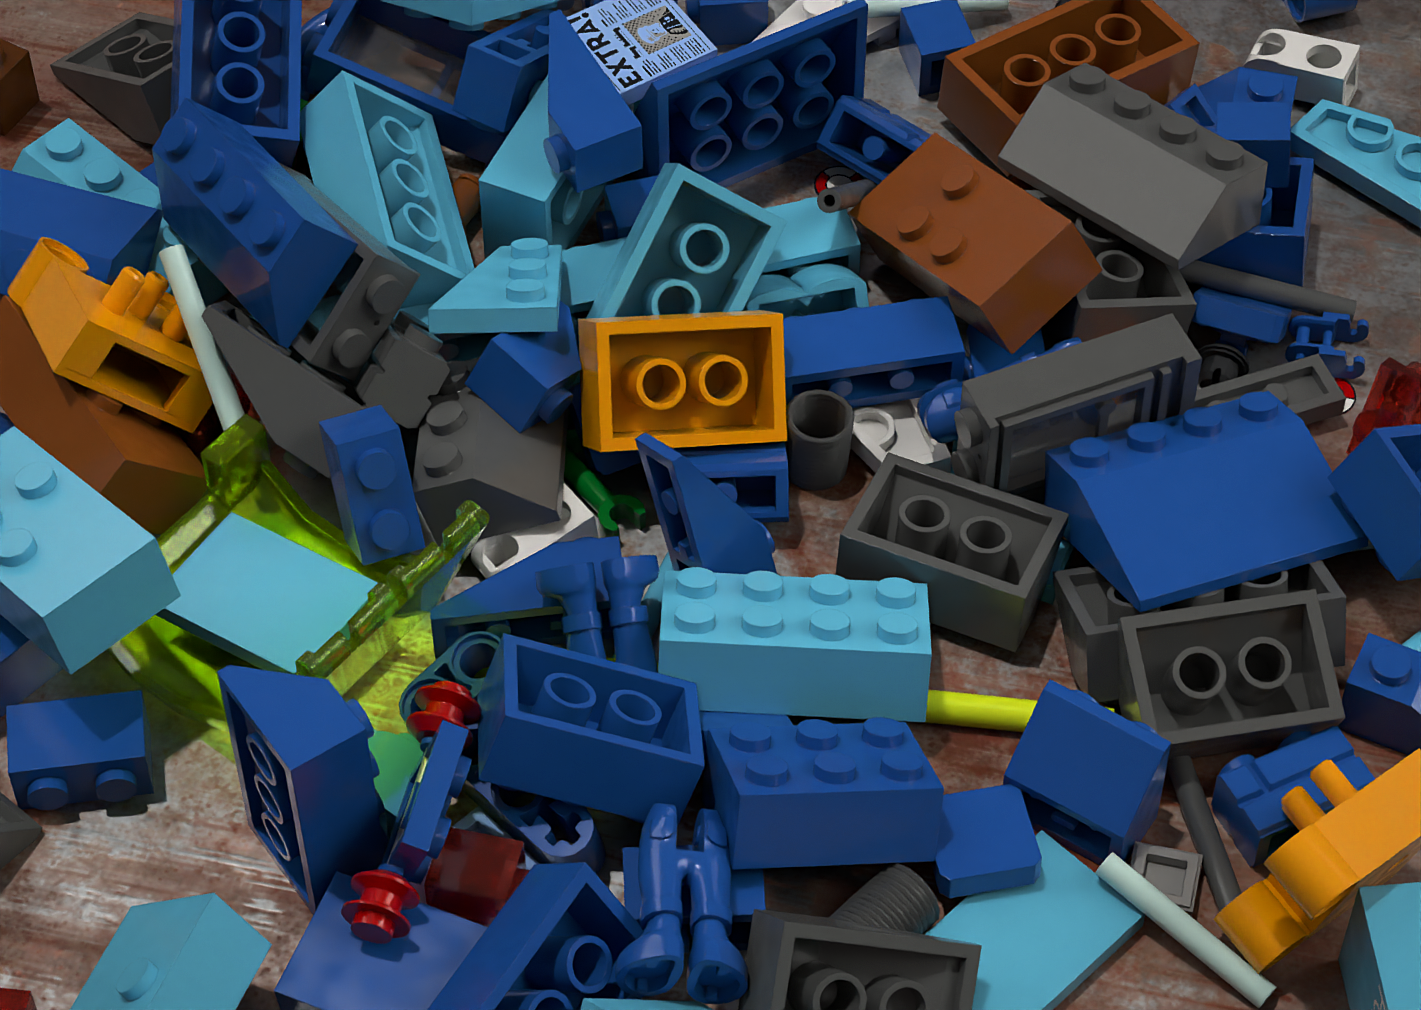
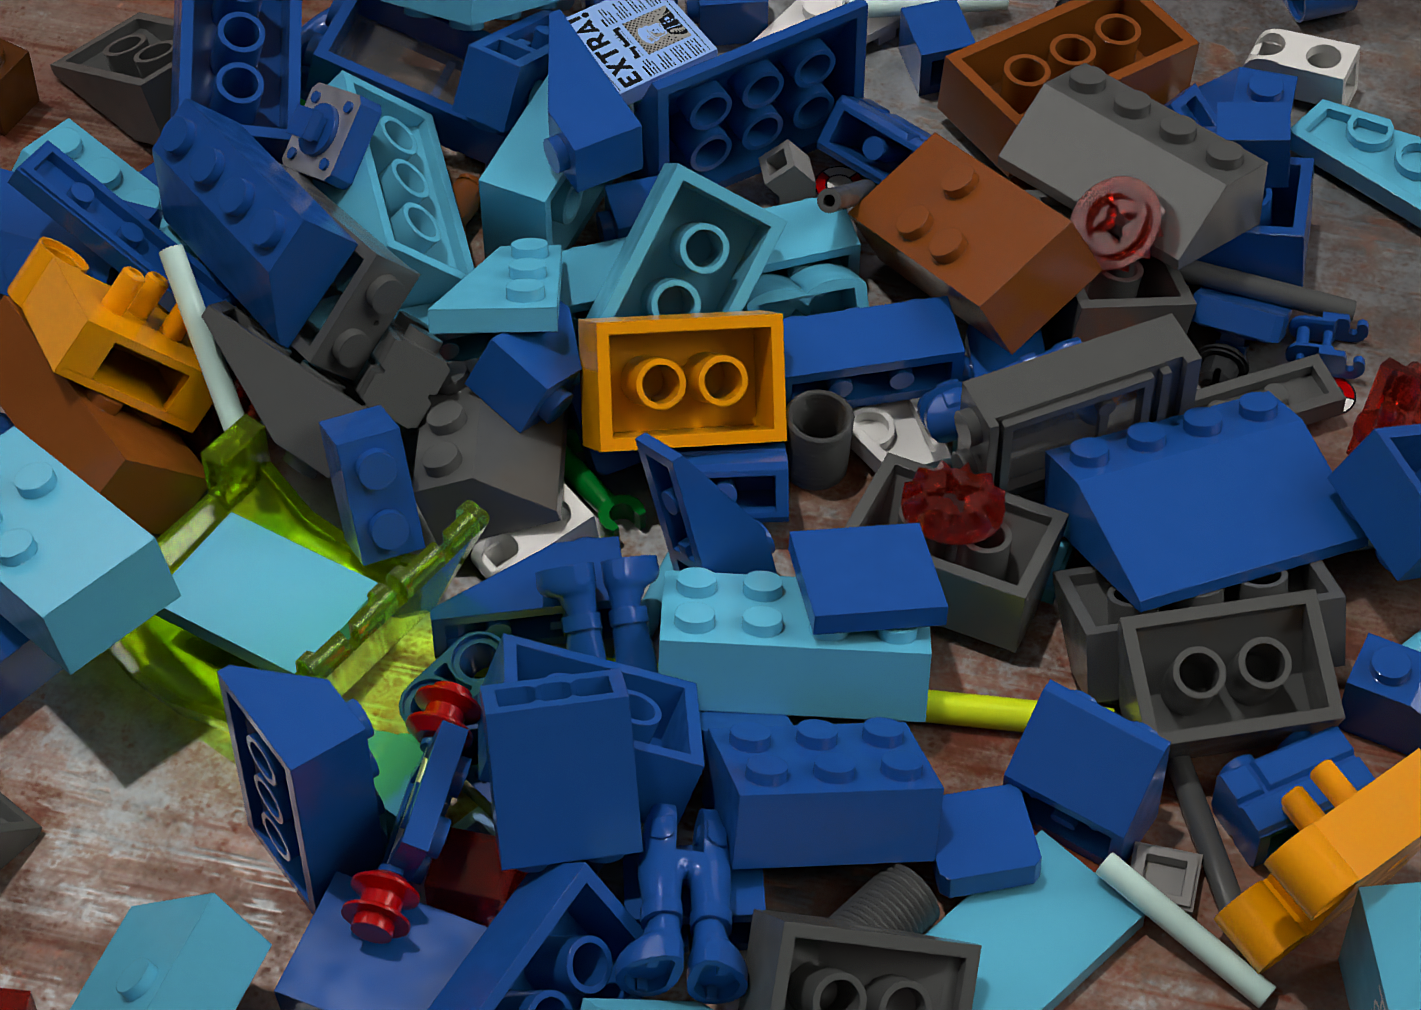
blue brick [6,690,154,810] -> none
none -> blue tile [7,140,240,313]
none -> blue piece [282,82,382,190]
none -> blue brick [479,668,643,873]
none -> light grey piece [758,139,816,205]
none -> blue tile [788,523,948,635]
none -> clear red gear [901,460,1005,545]
none -> clear red gear [1070,176,1166,274]

